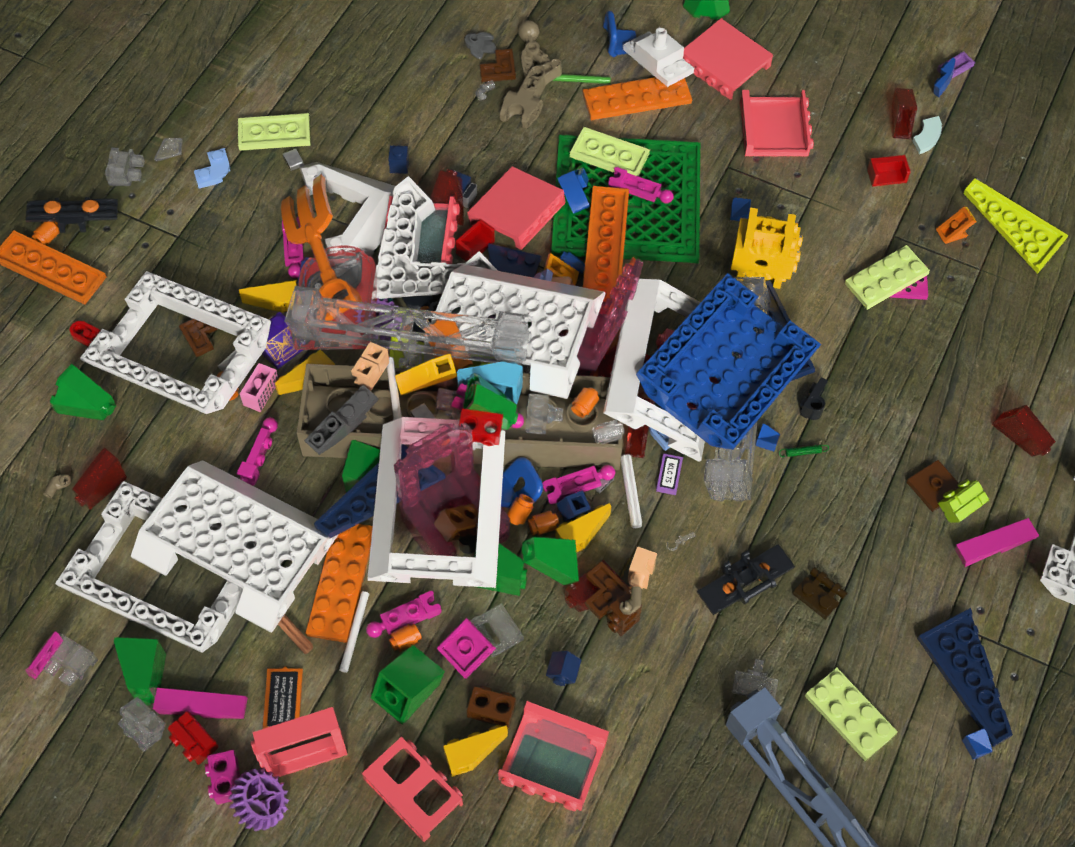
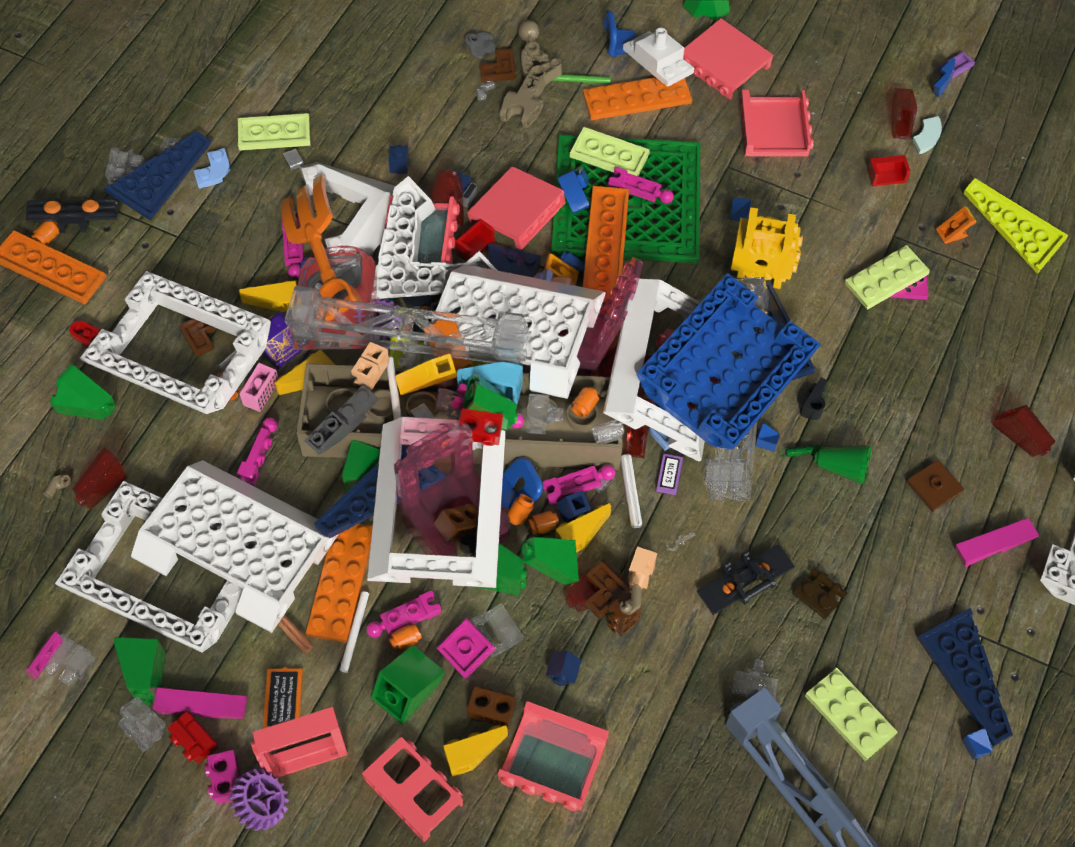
lime brick [938,479,989,523] -> none
none -> dark blue wing [104,131,212,221]
none -> green cone [814,445,871,484]

